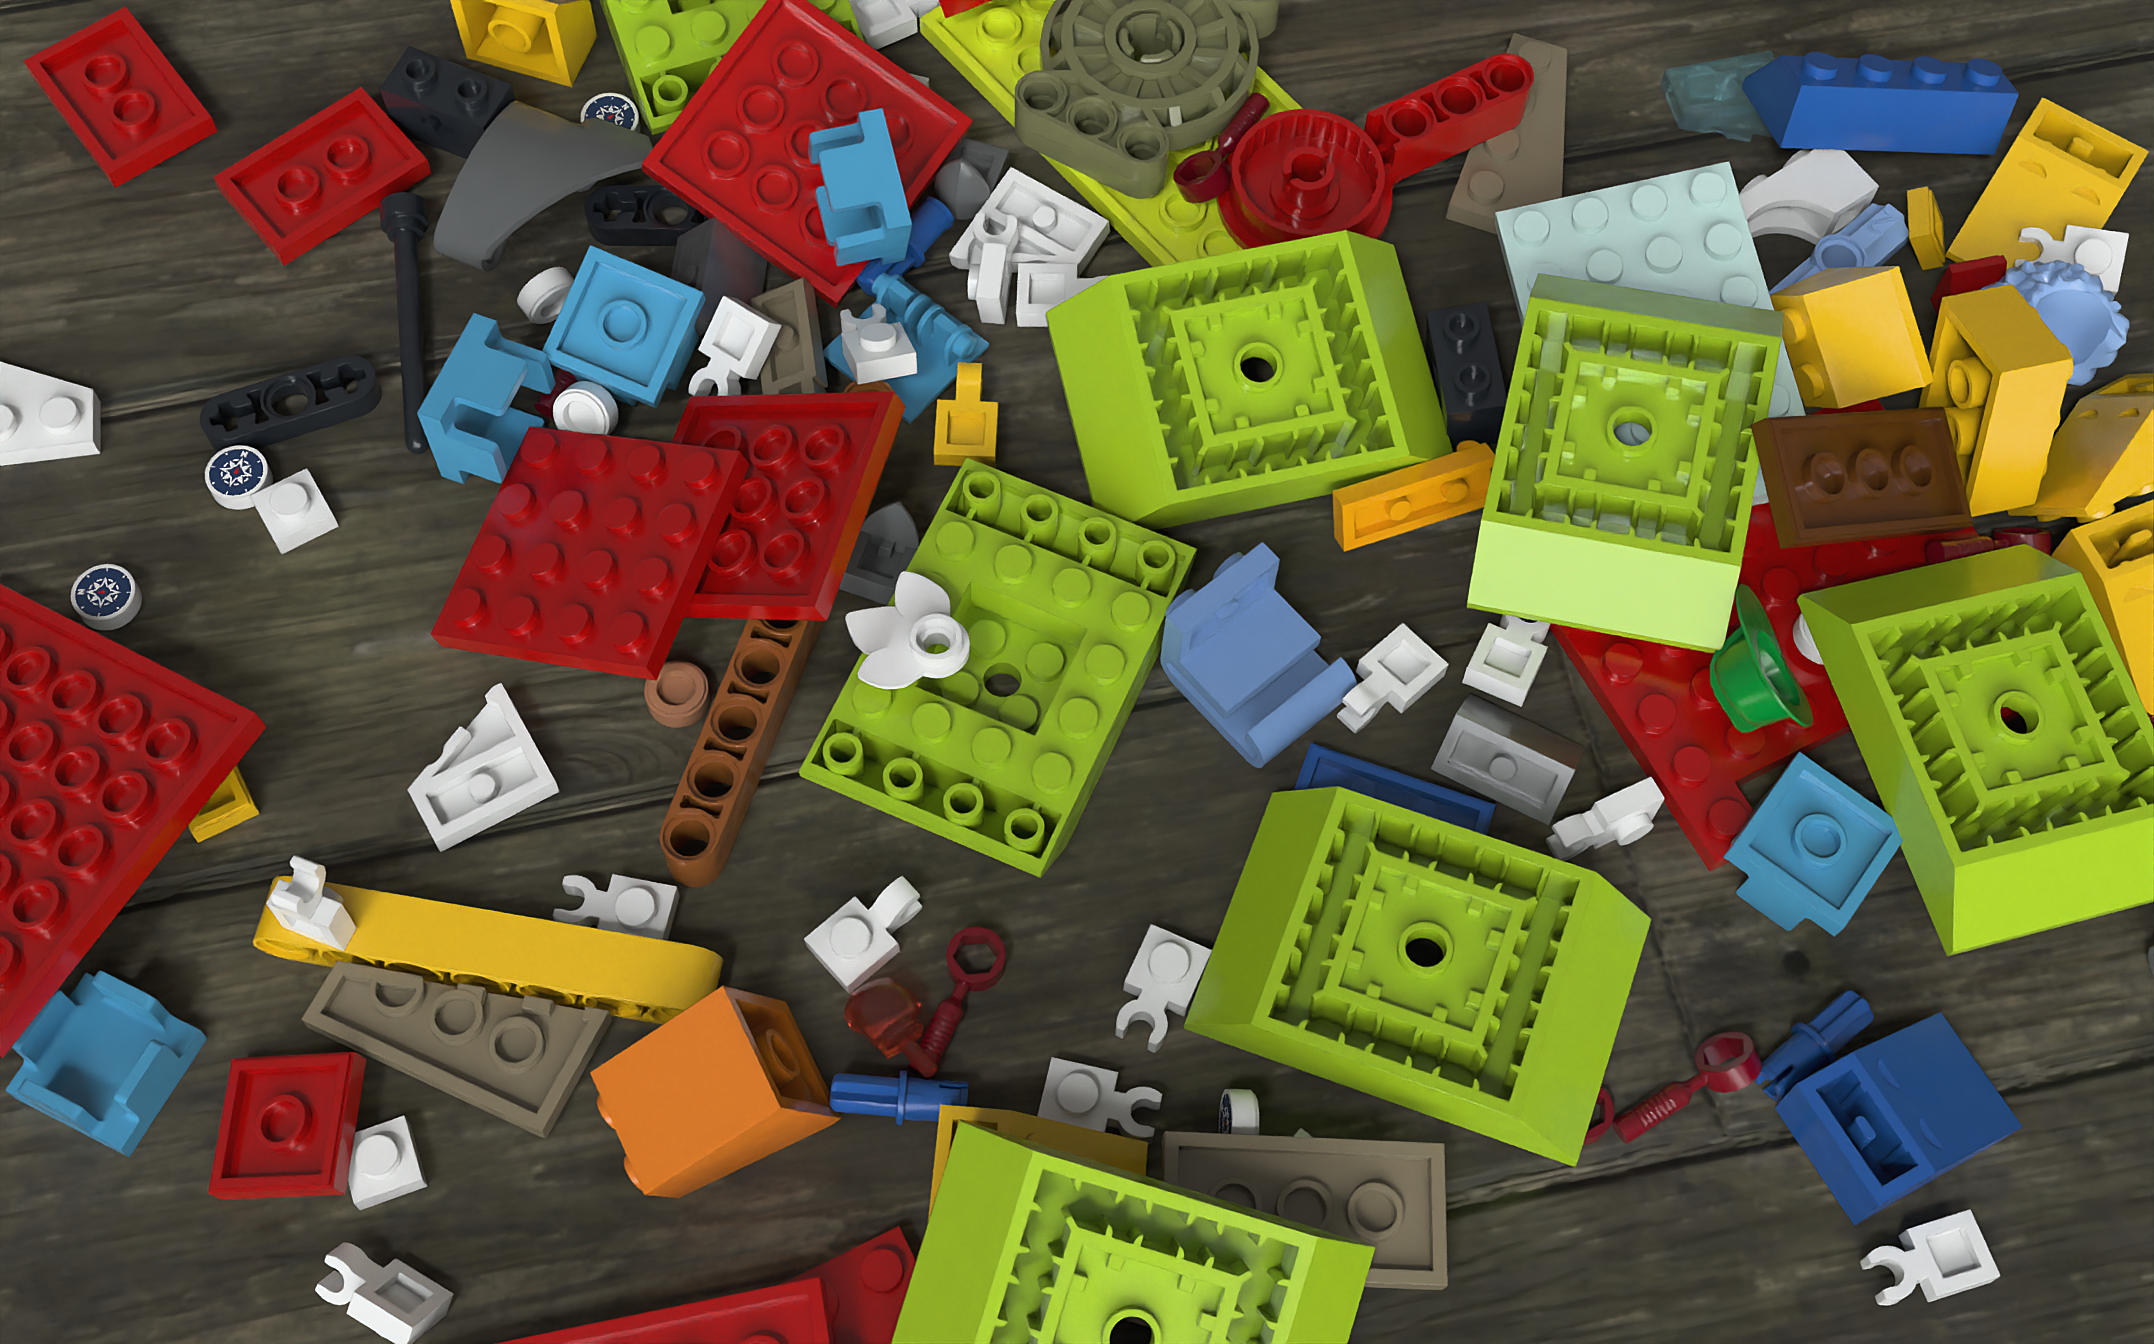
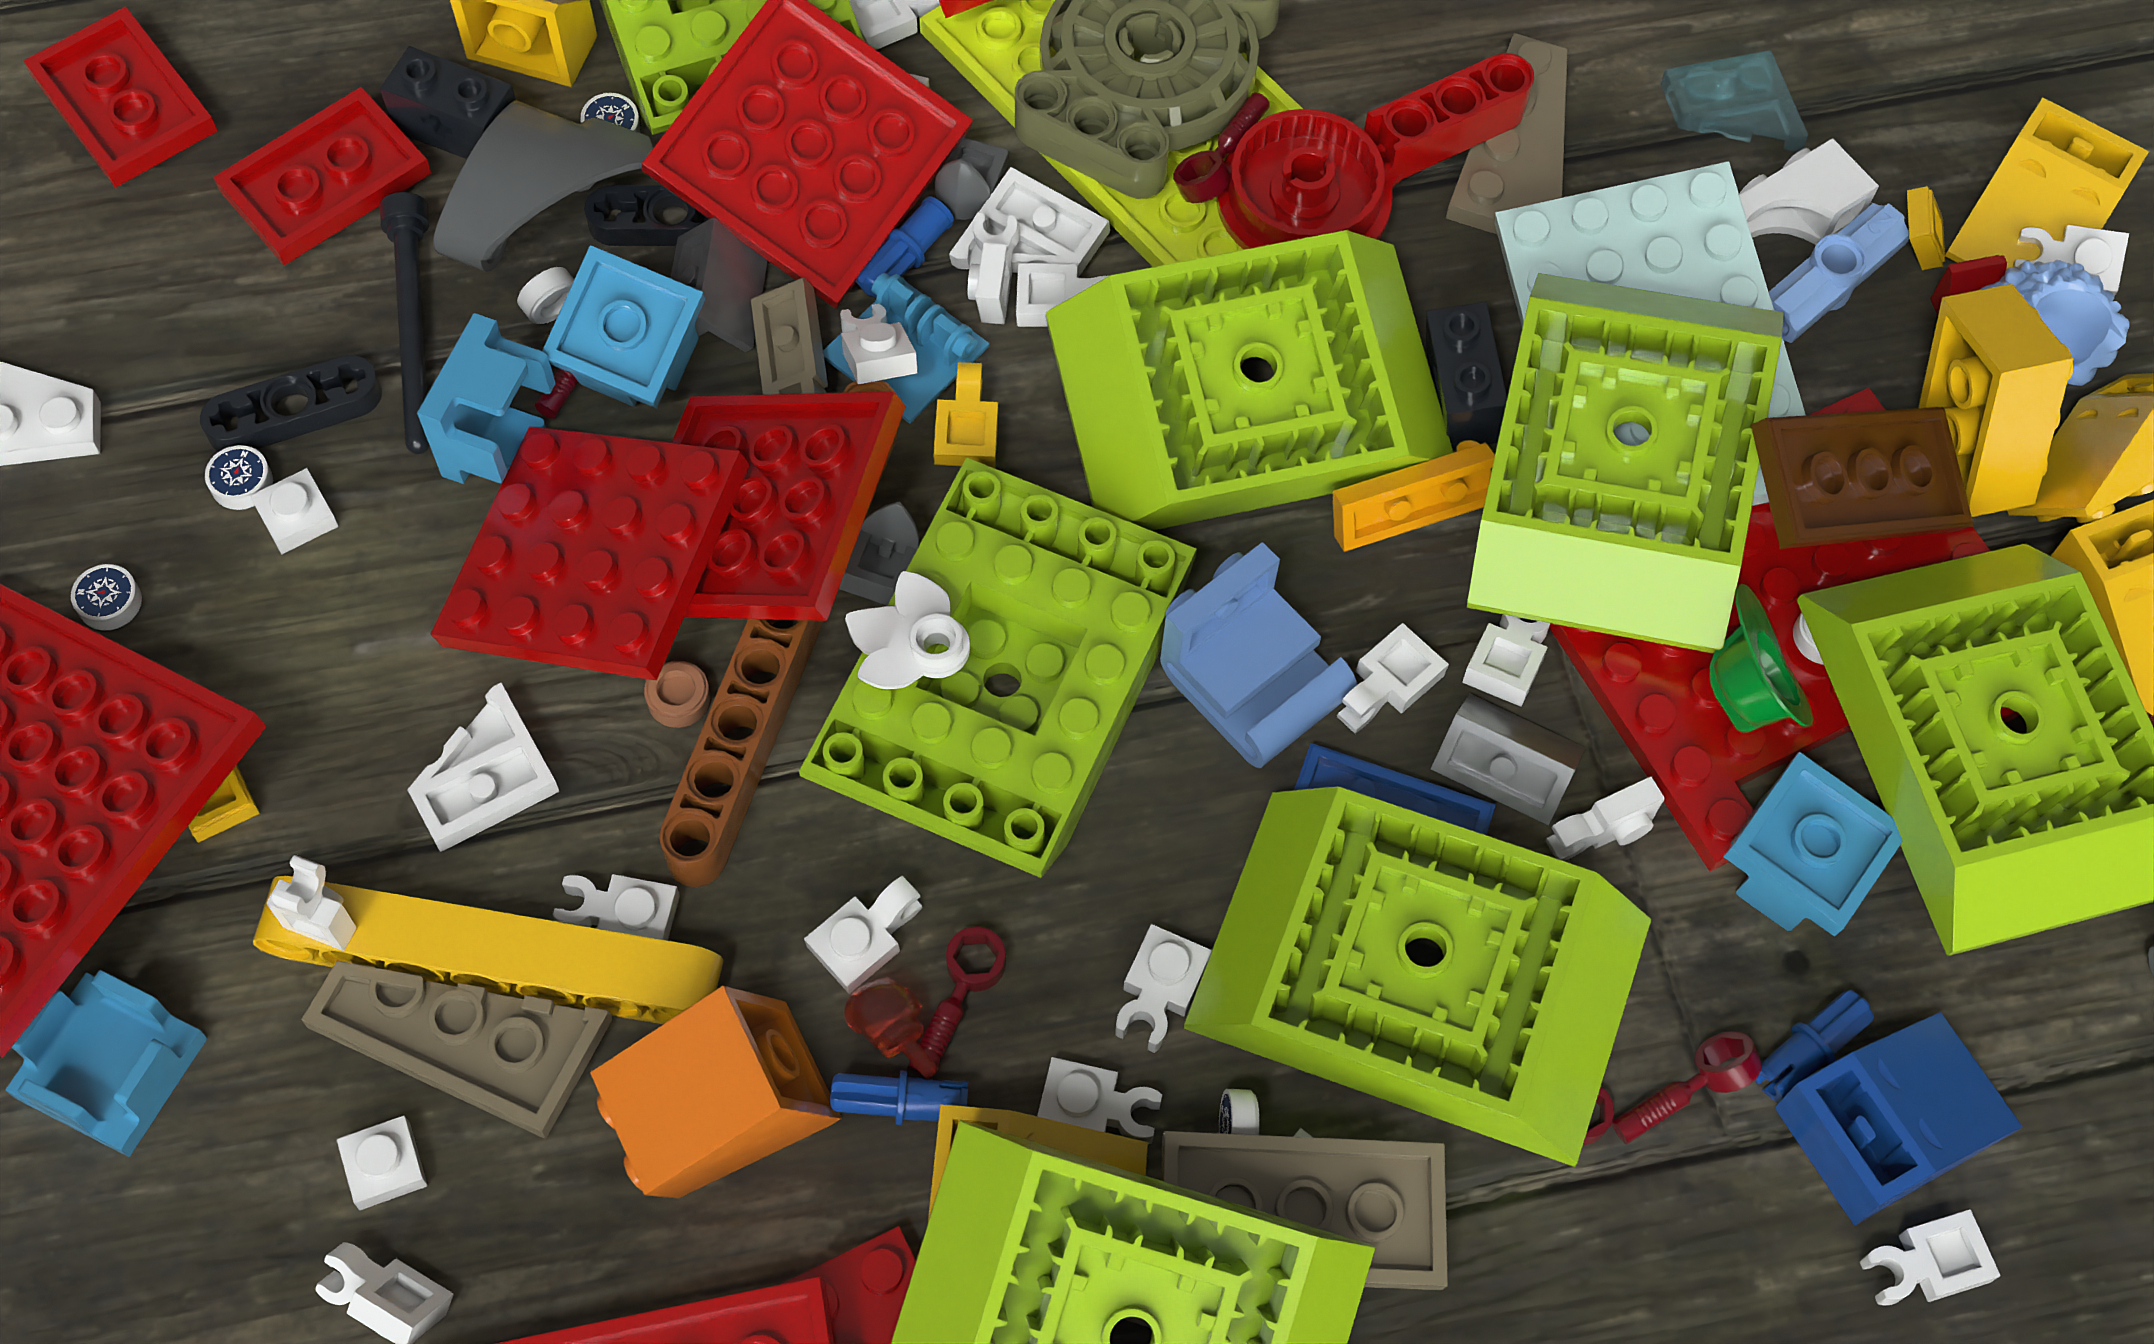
red tile [208,1052,366,1200] -> none
white tile [553,381,618,435] -> none
white plate [689,295,782,396] -> none
dark azure panel [808,108,912,266] -> none
blue slope [1742,52,2019,155] -> none
yellow slope [1770,266,1935,409] -> none
dark red piece [1926,527,2052,565] -> none

